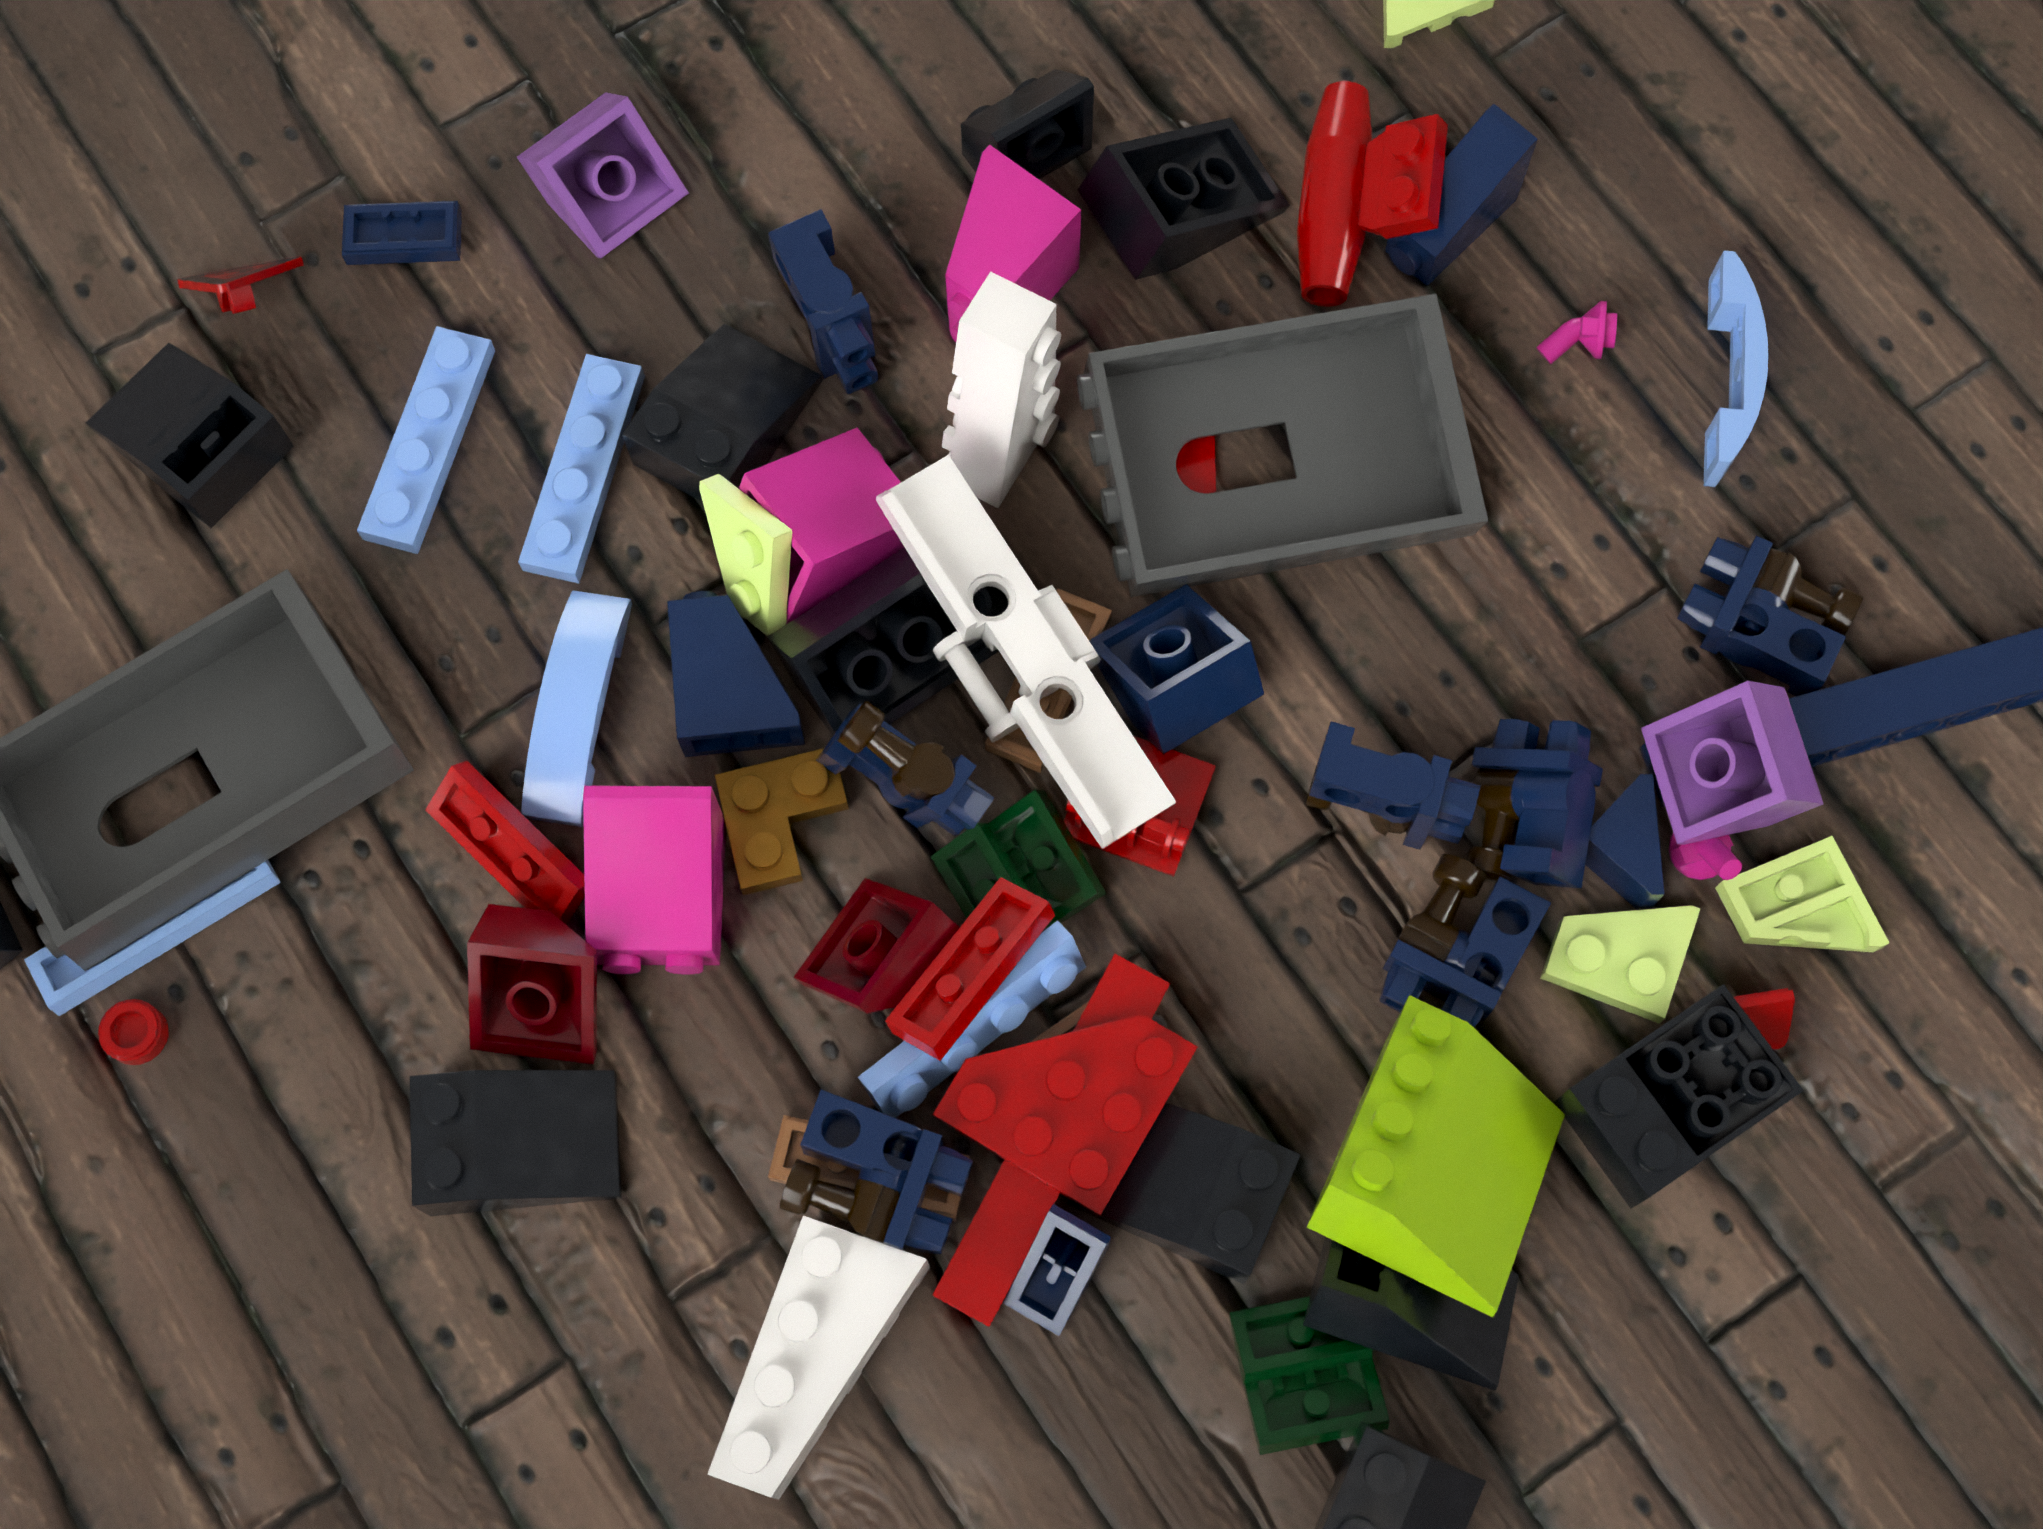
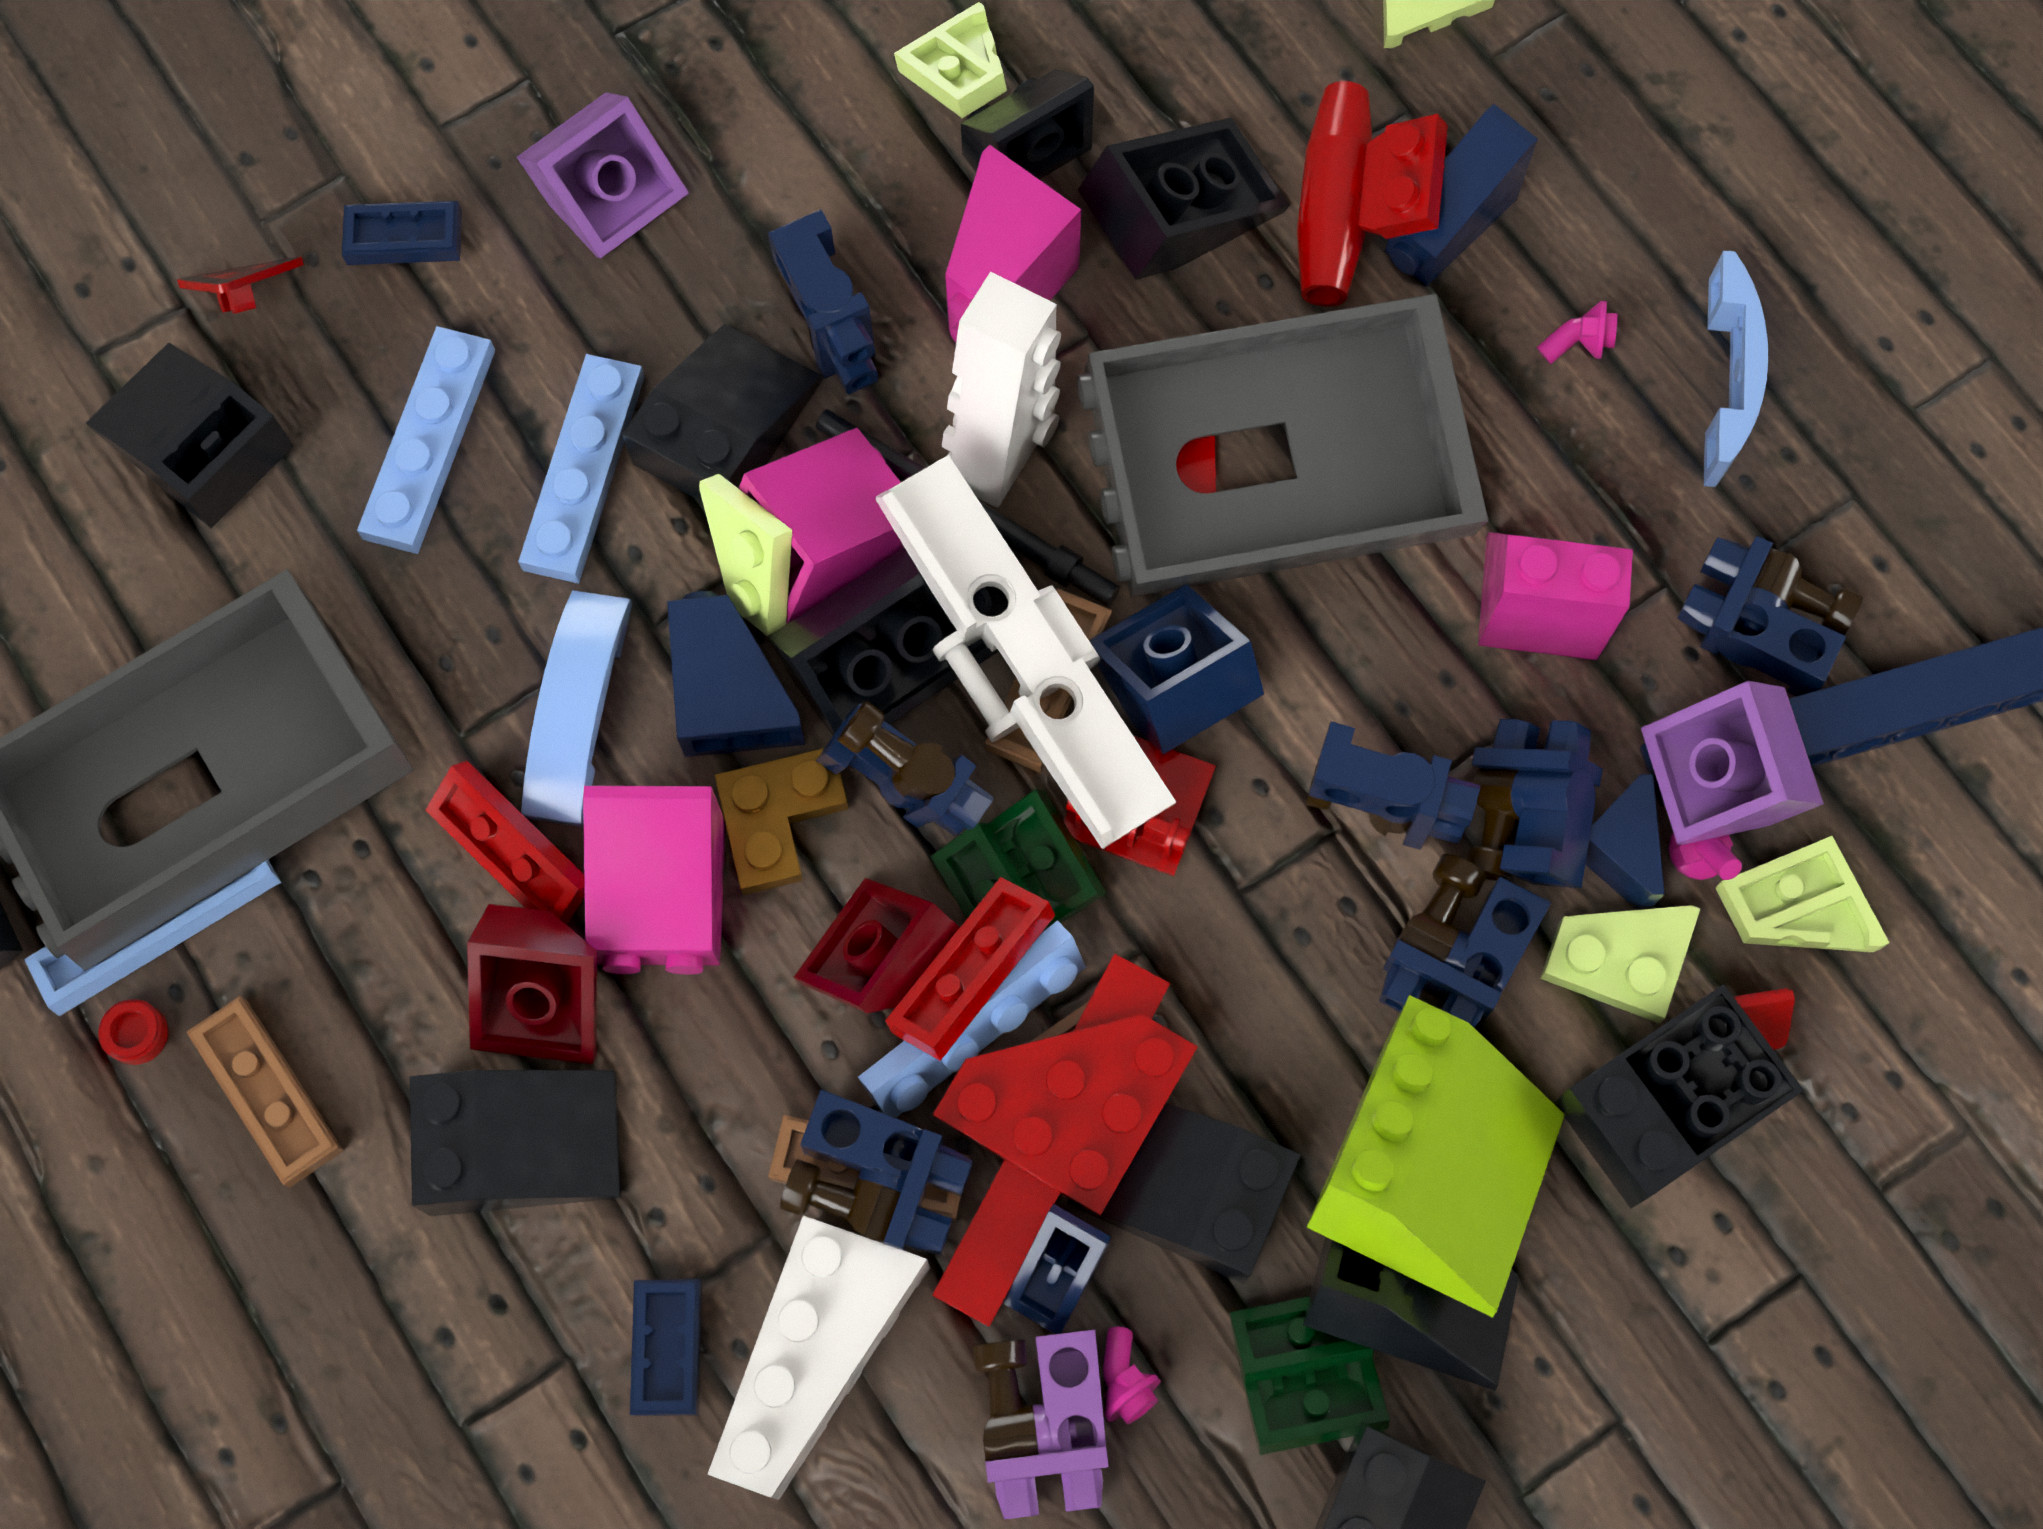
none -> medium nougat tile [186,996,344,1188]
none -> dark blue plate [630,1279,702,1416]
none -> black bar [816,409,1120,607]
none -> yellowish green wing [894,2,1007,118]
none -> medium lavender hips [973,1330,1109,1519]
none -> dark pink plate [1103,1326,1161,1424]
none -> dark pink slope [1478,532,1633,660]

